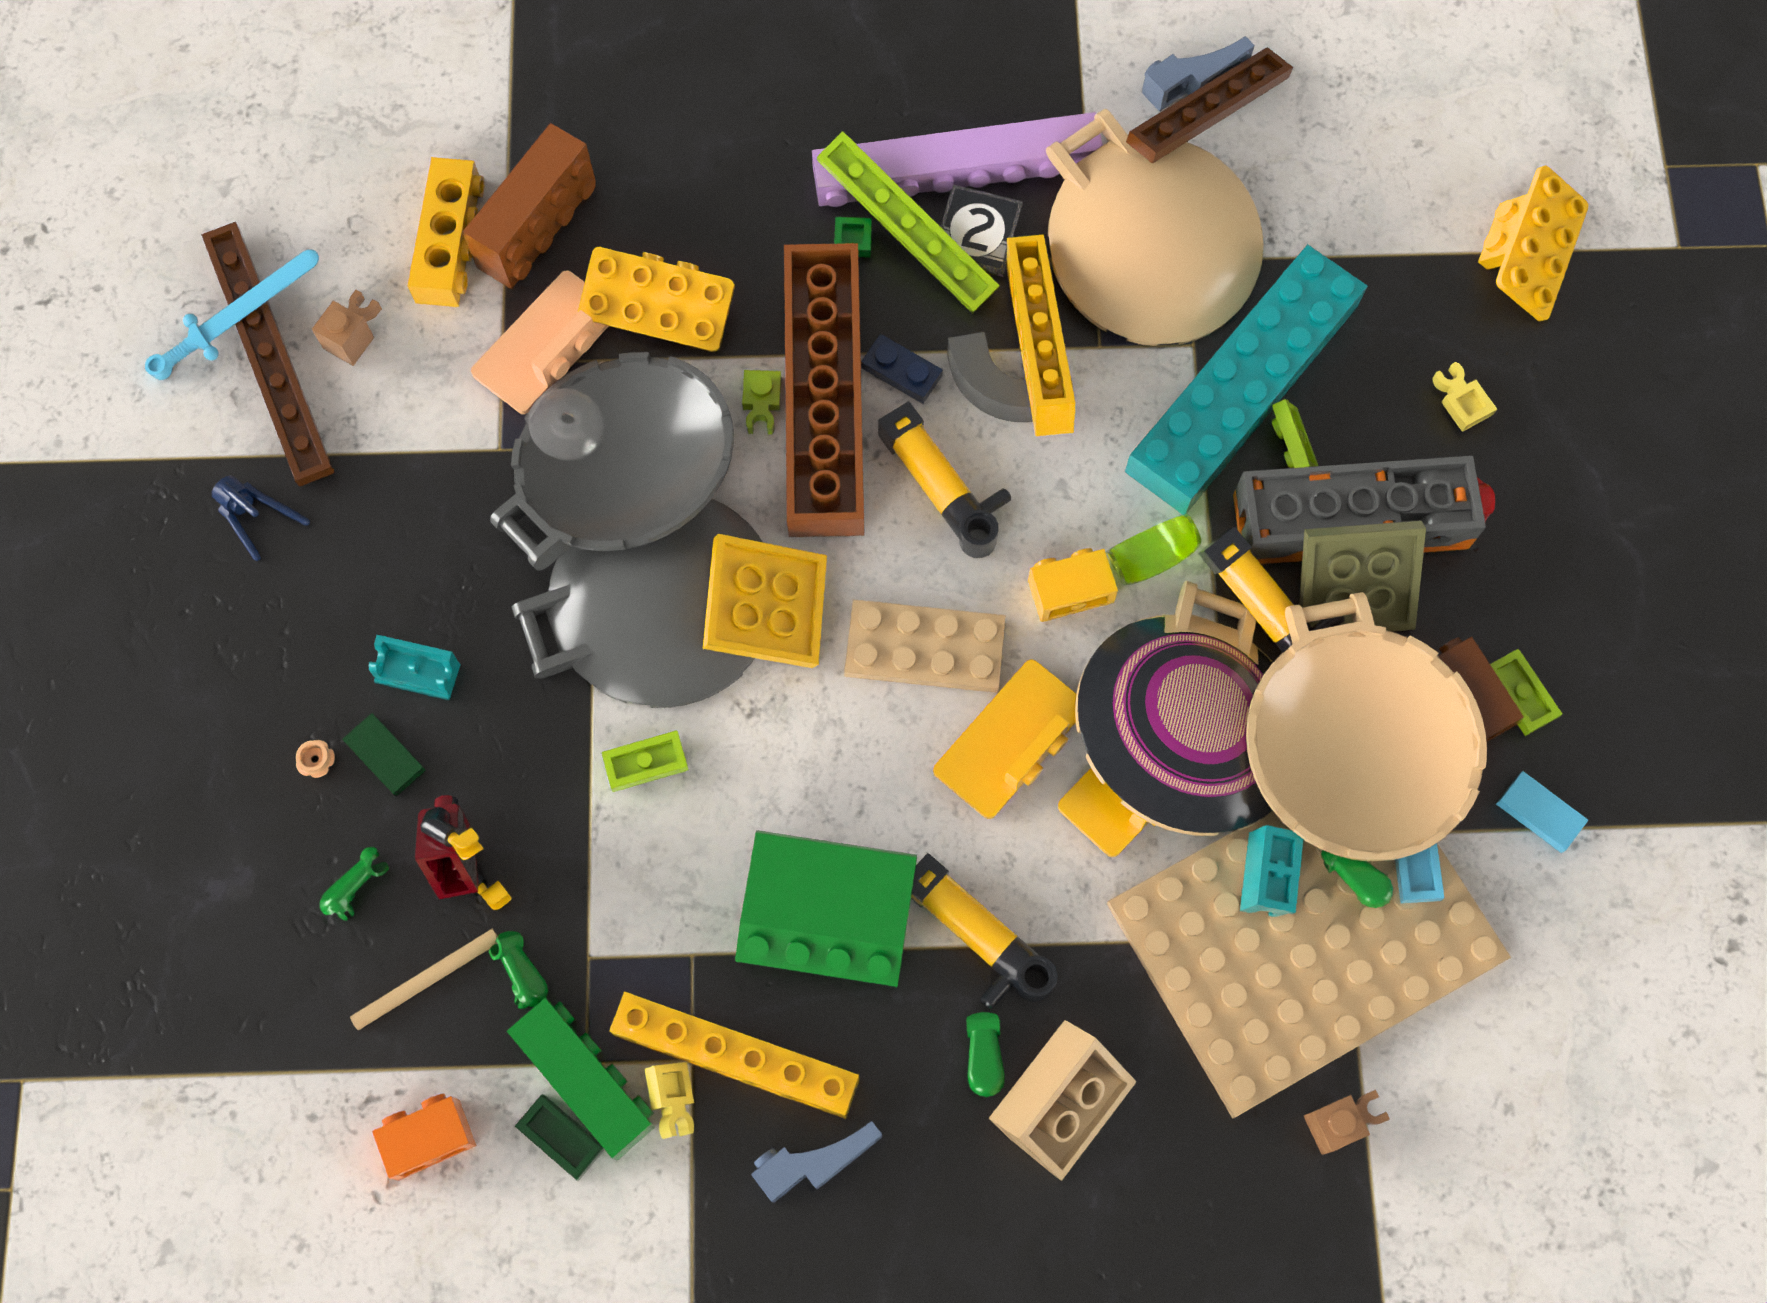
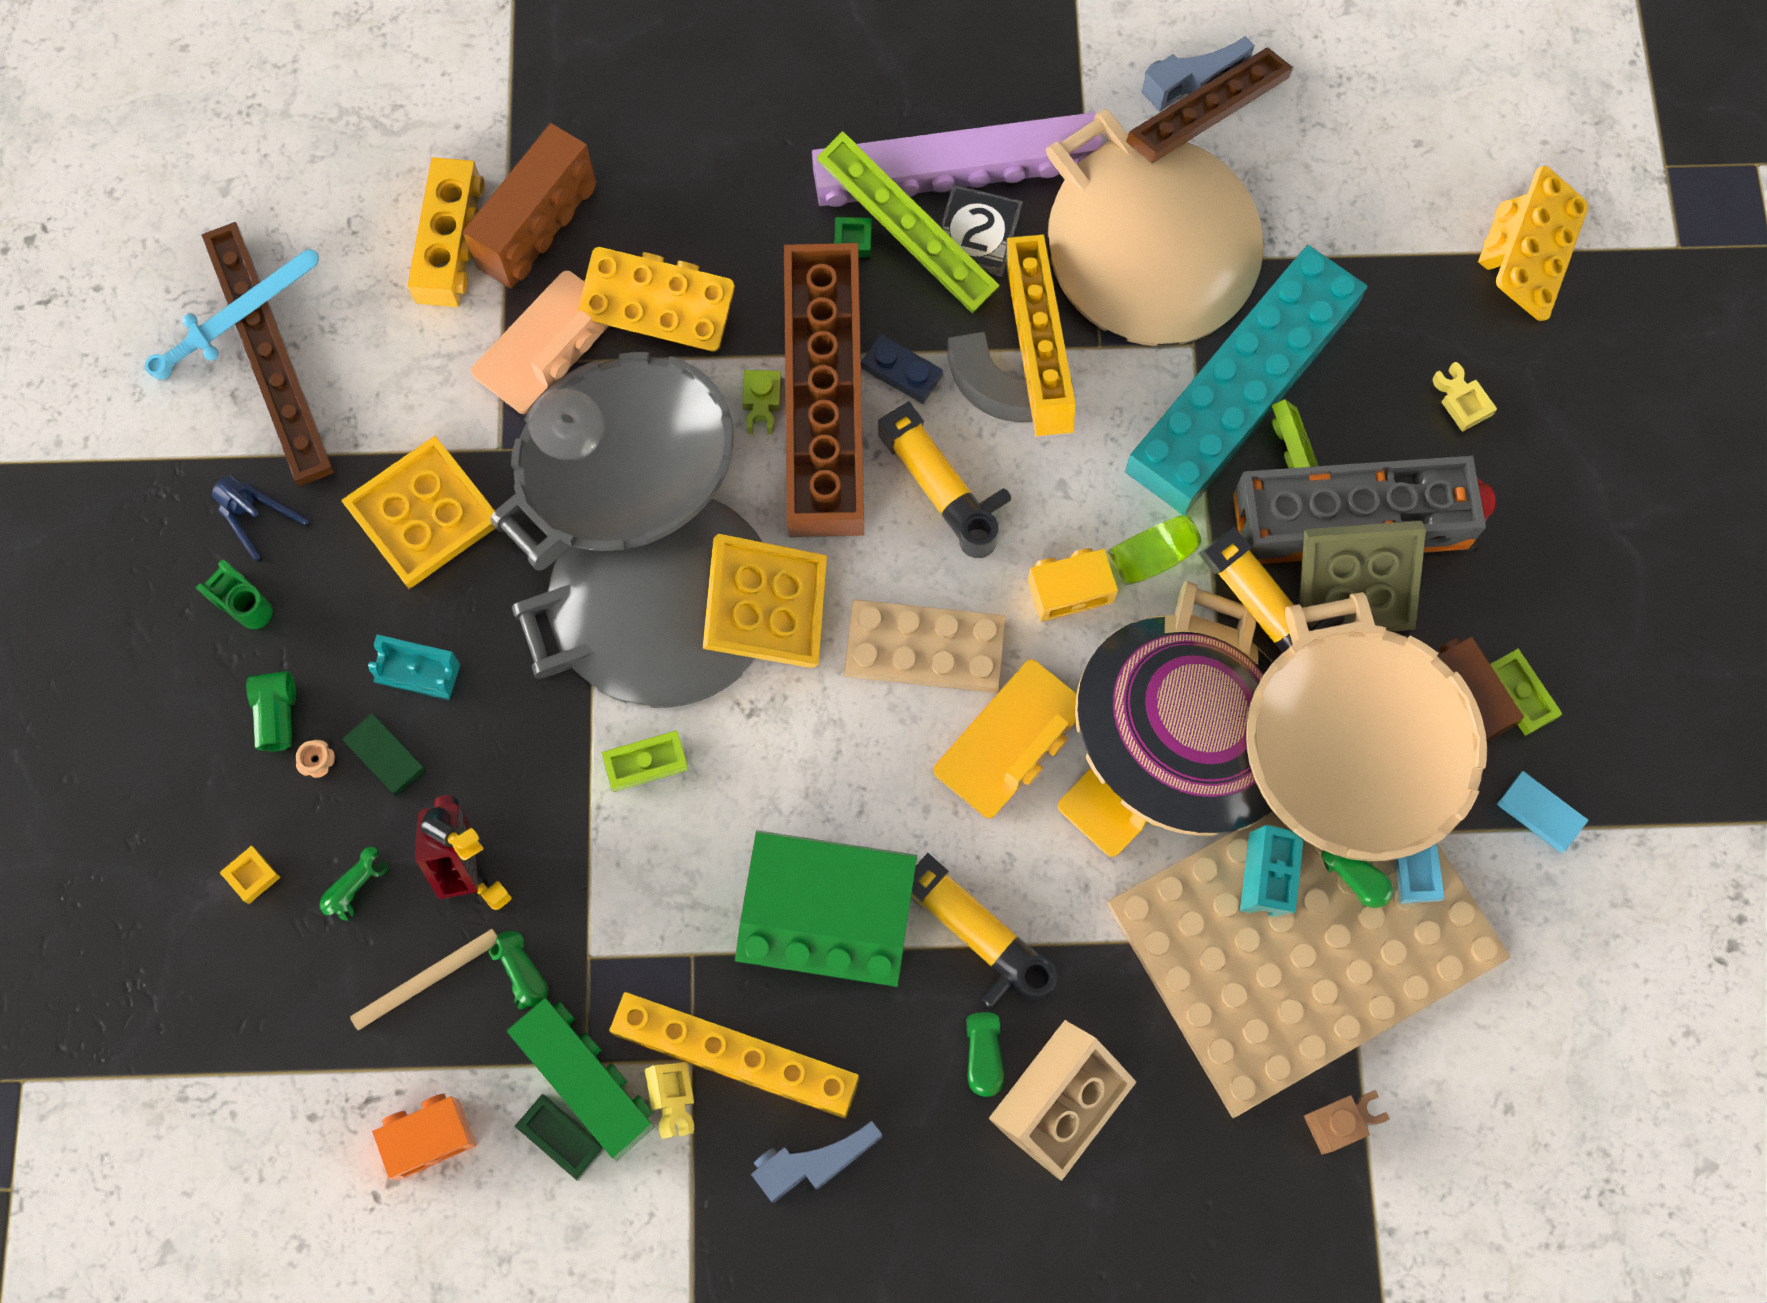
medium nougat brick [312,290,382,366] -> none
none -> green piece [195,559,273,629]
none -> yellow plate [220,846,281,904]
none -> green piece [246,671,296,752]
none -> yellow plate [341,436,495,589]

